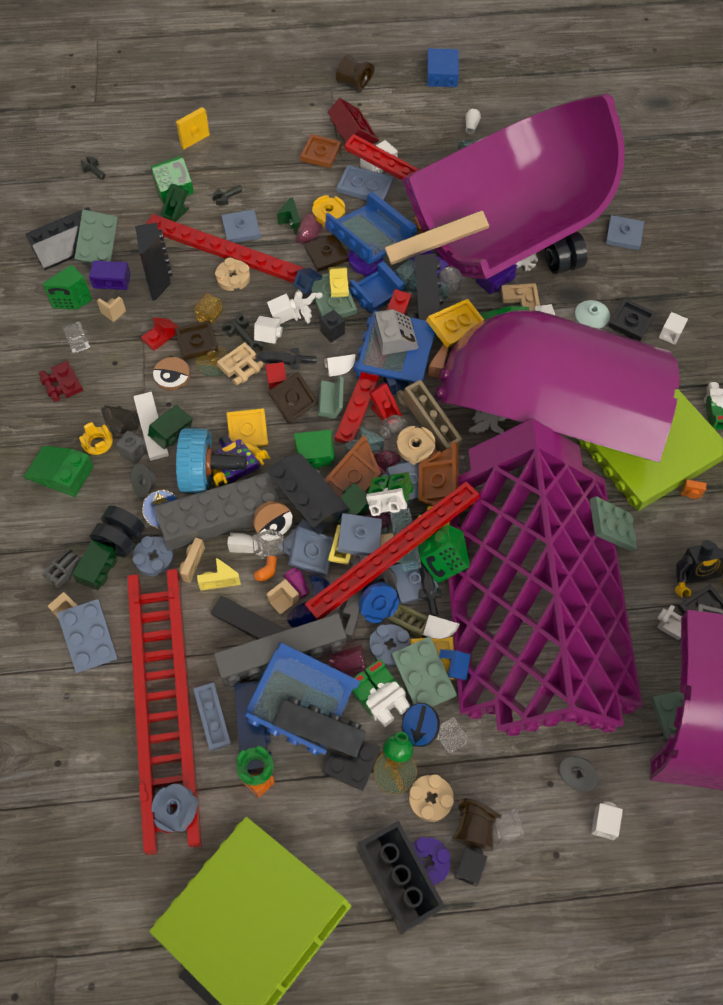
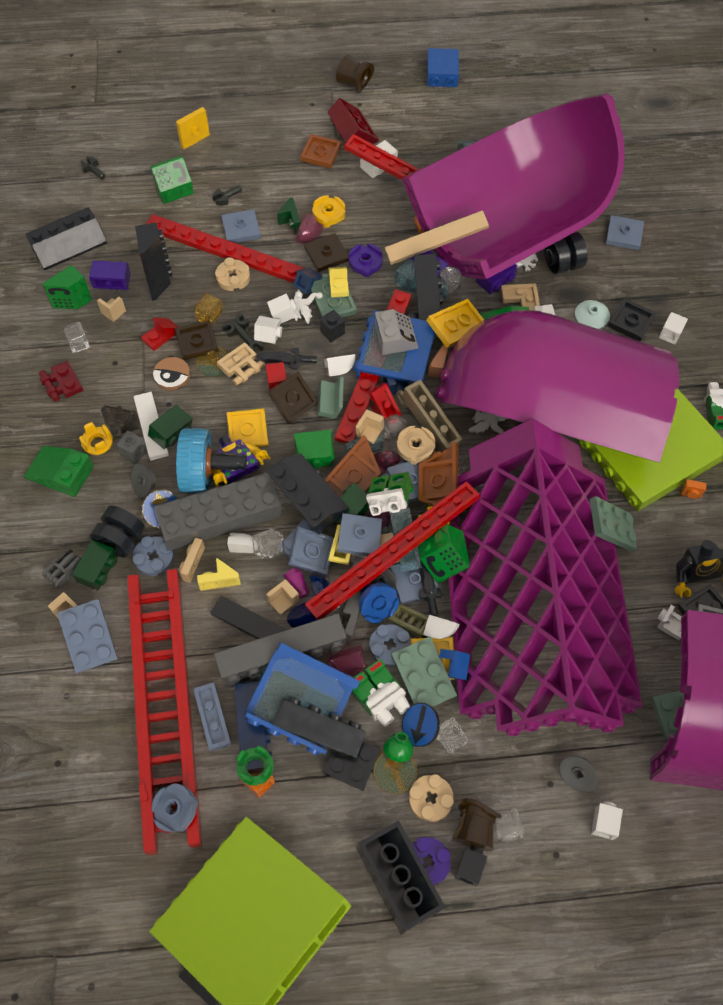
sand green plate [75,210,118,264] -> none
dark green slope [161,184,189,222] -> none
medium nougat tile [252,501,292,539] -> none
orange arm [254,556,277,582] -> none
panel [325,192,417,264] -> none
sand blue plate [337,165,394,201] -> none
blue panel [349,261,404,314] -> none
white cone [465,109,481,134] -> none
none -> tan panel [356,410,384,444]

